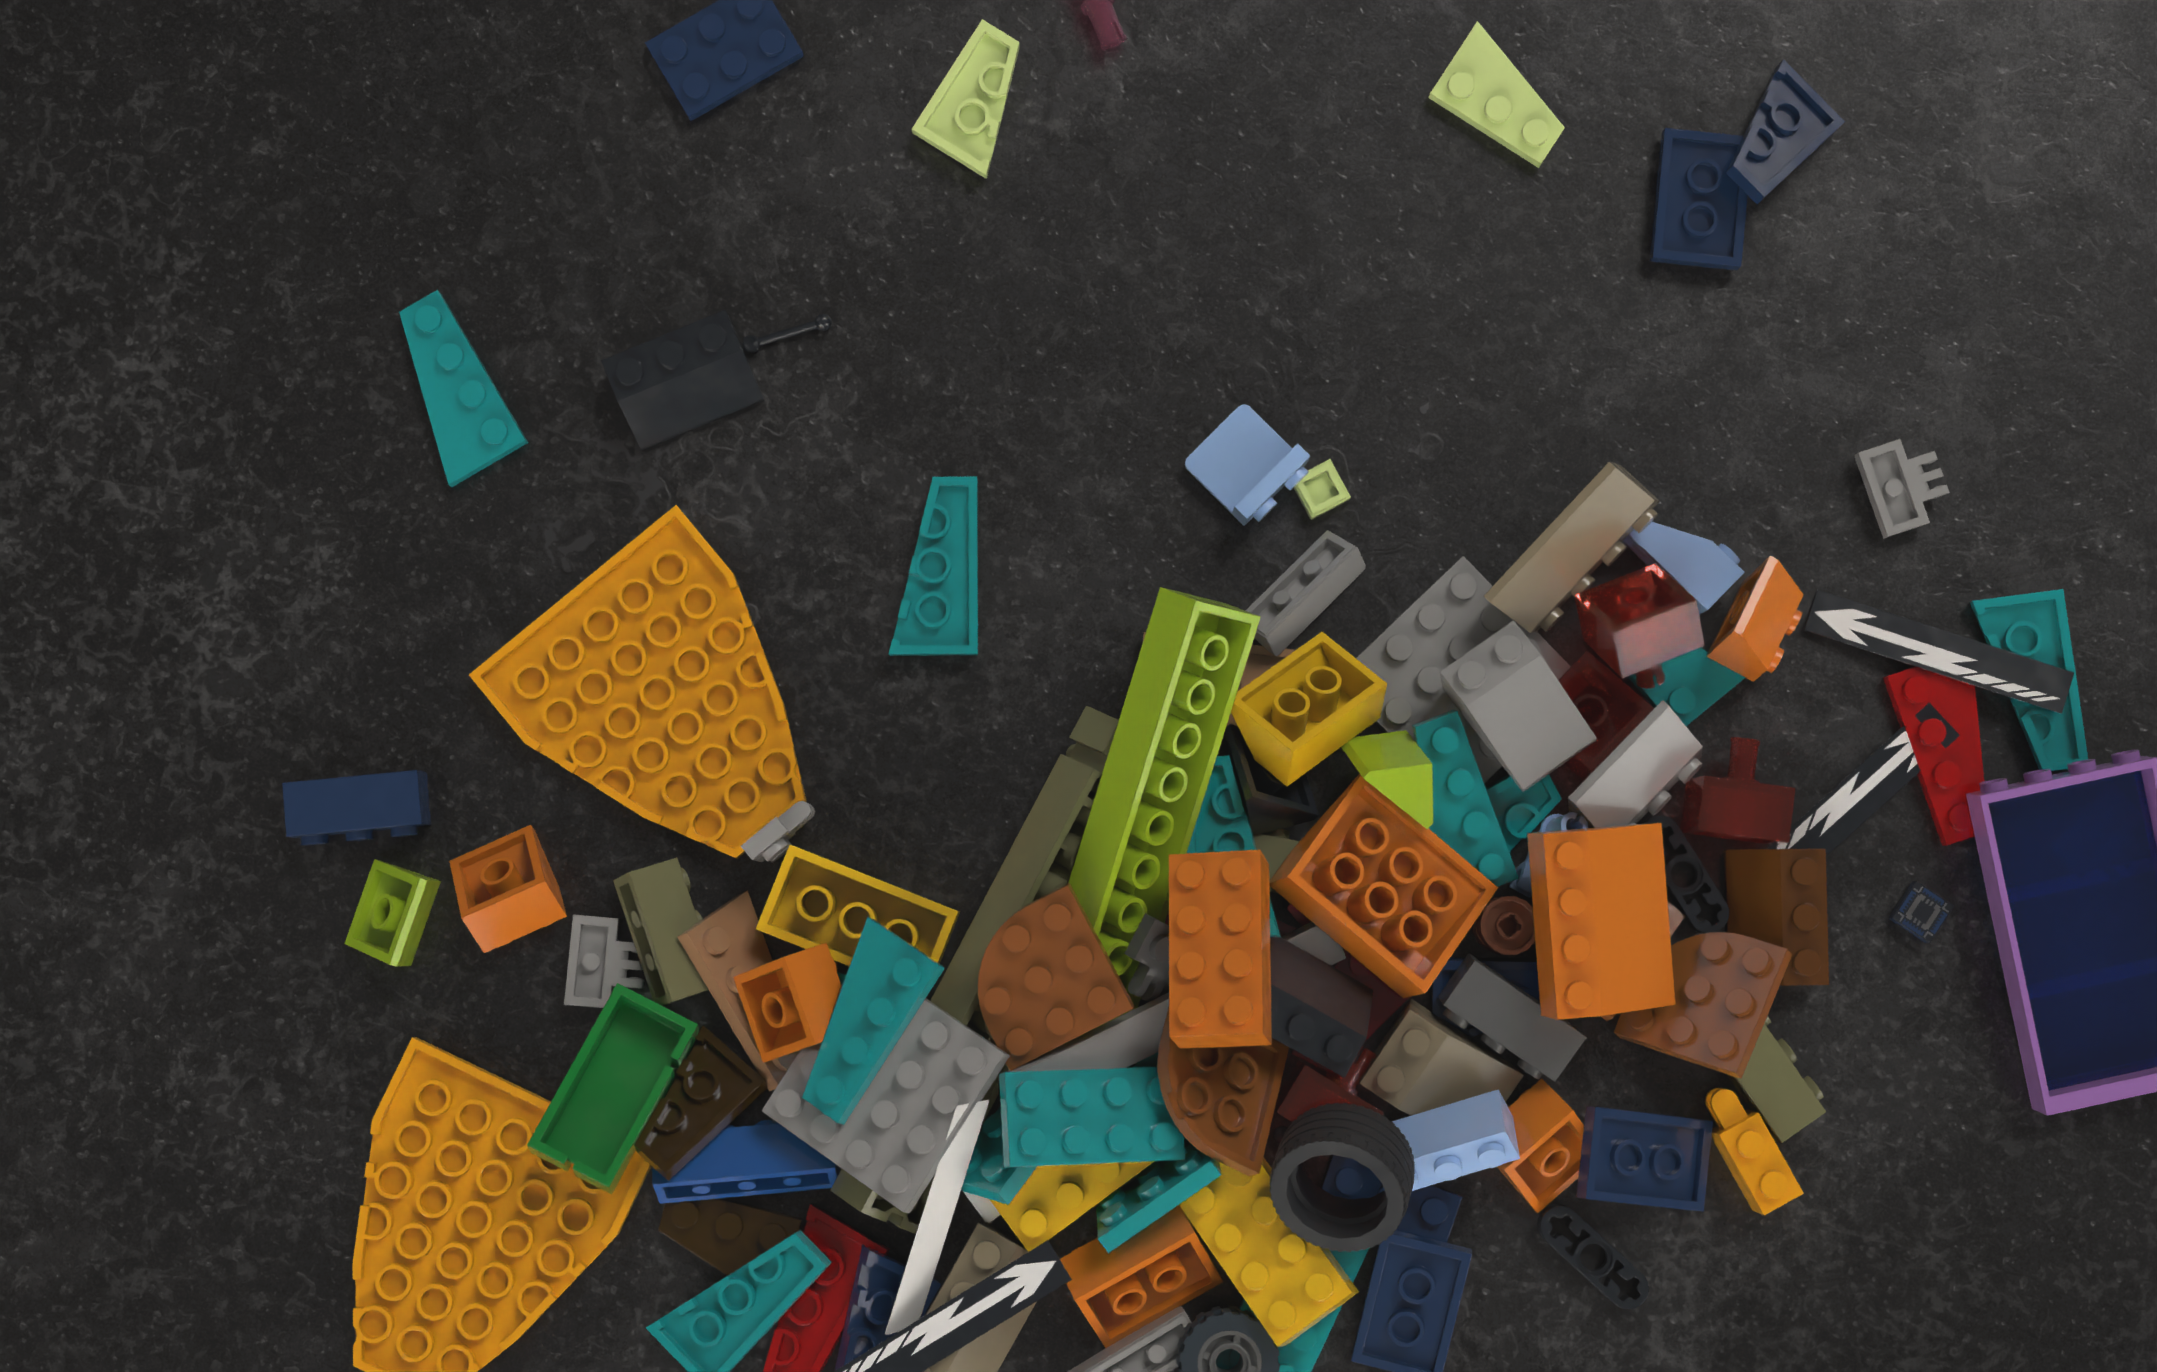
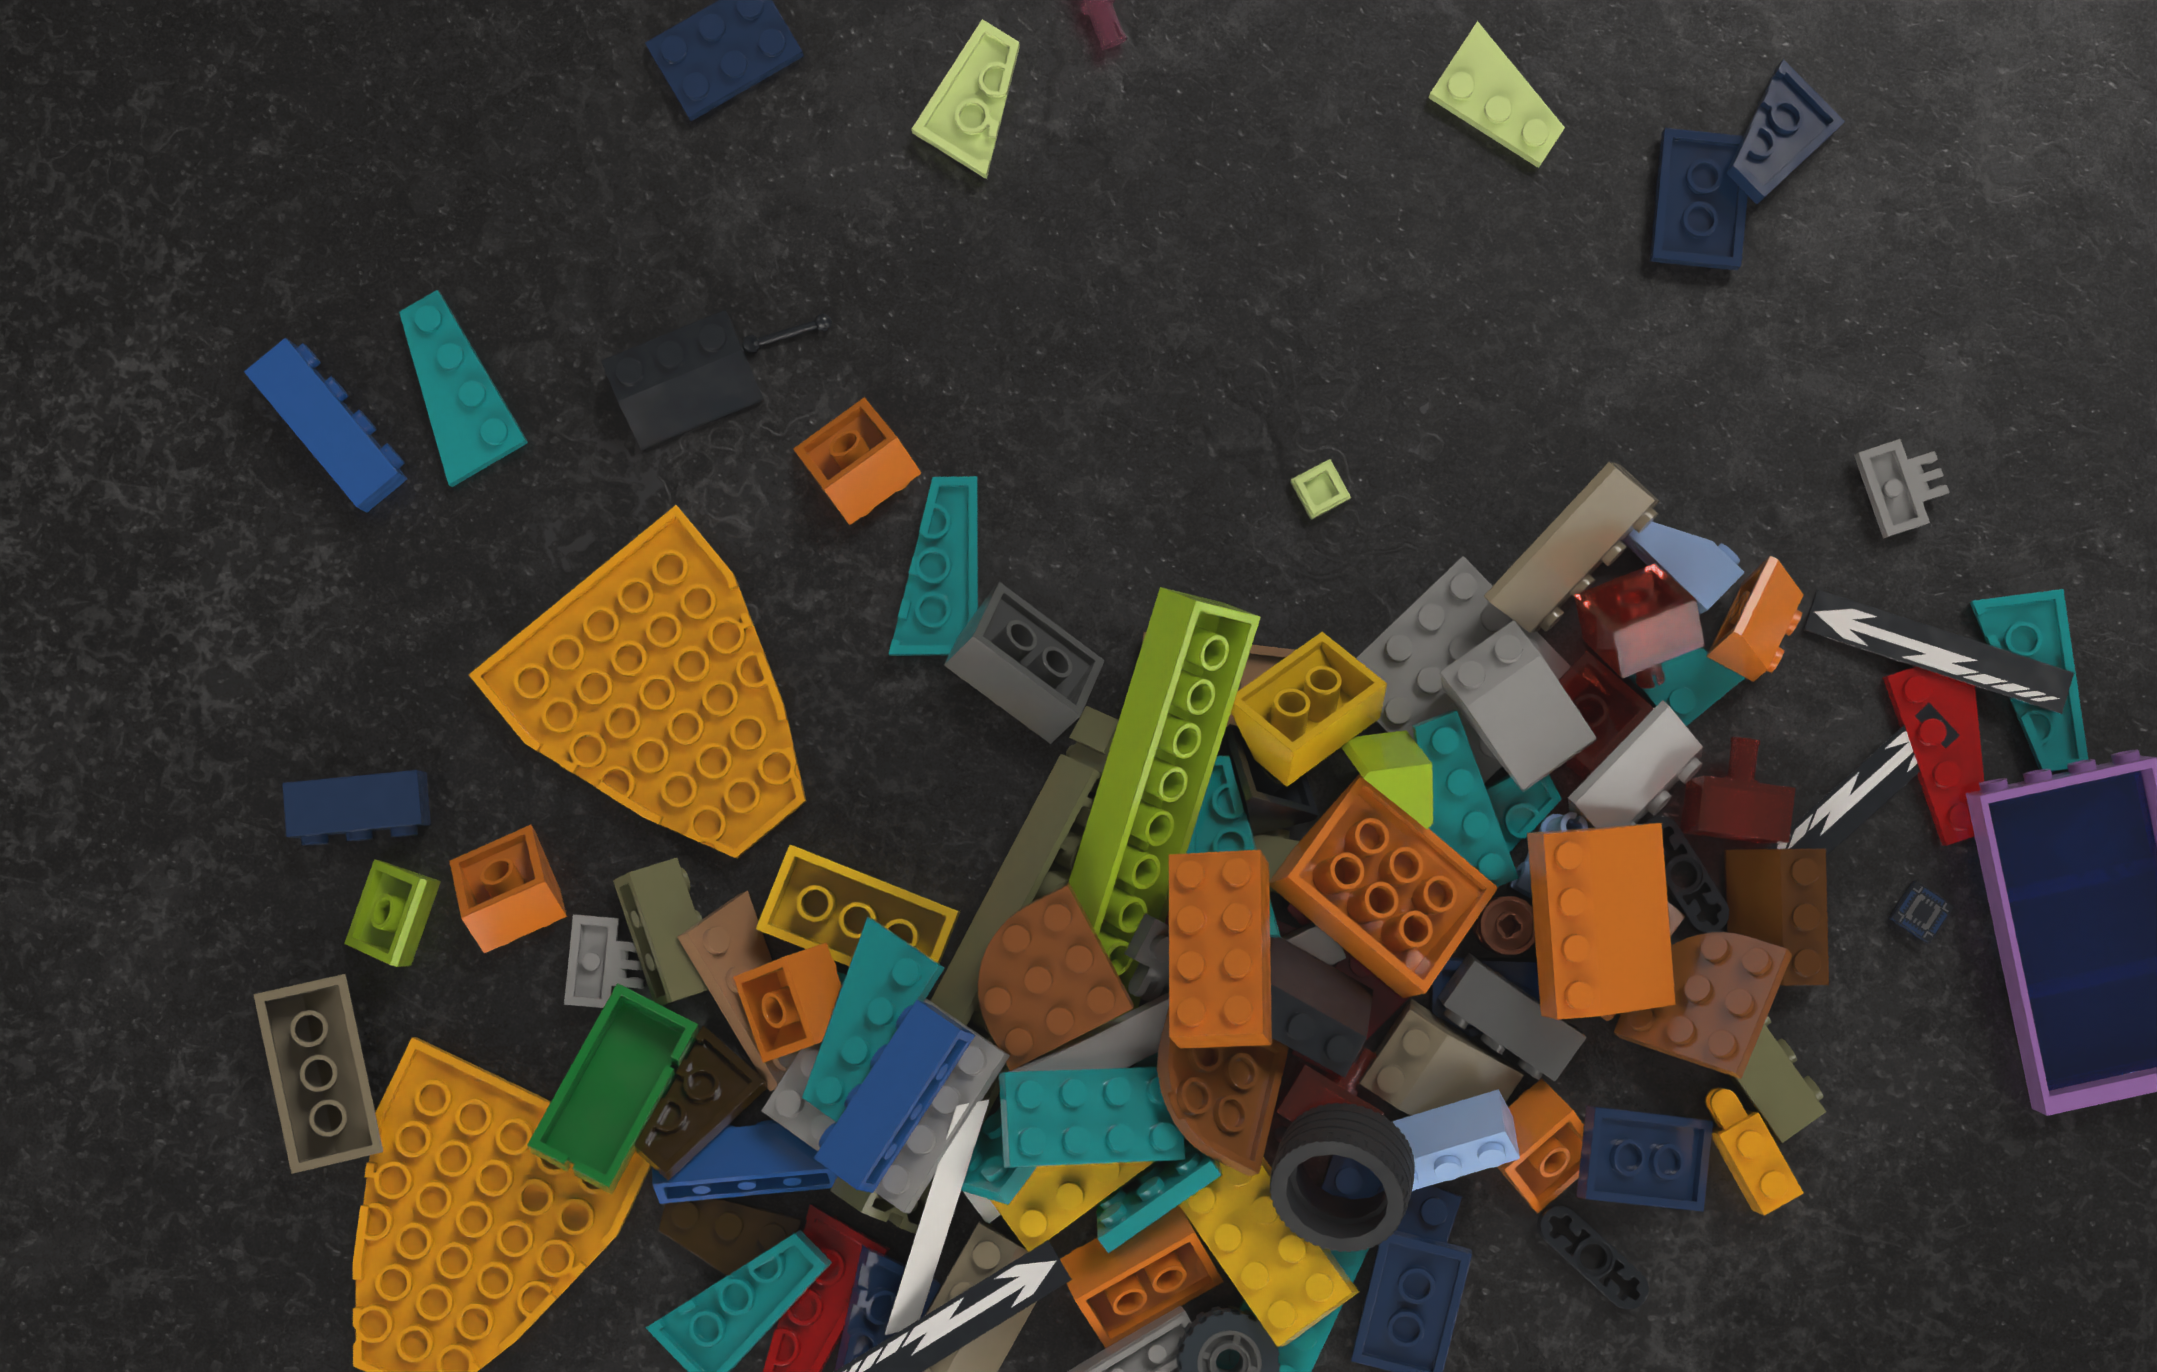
light grey hinge [741,801,815,863] -> none
light blue bracket [1185,404,1310,526] -> none
light grey slope [1245,530,1366,656] -> none
none -> blue brick [244,338,407,513]
none -> dark tan slope [253,974,383,1174]
none -> orange slope [793,397,921,525]
none -> blue brick [814,1000,976,1193]
none -> dark grey slope [944,582,1105,744]

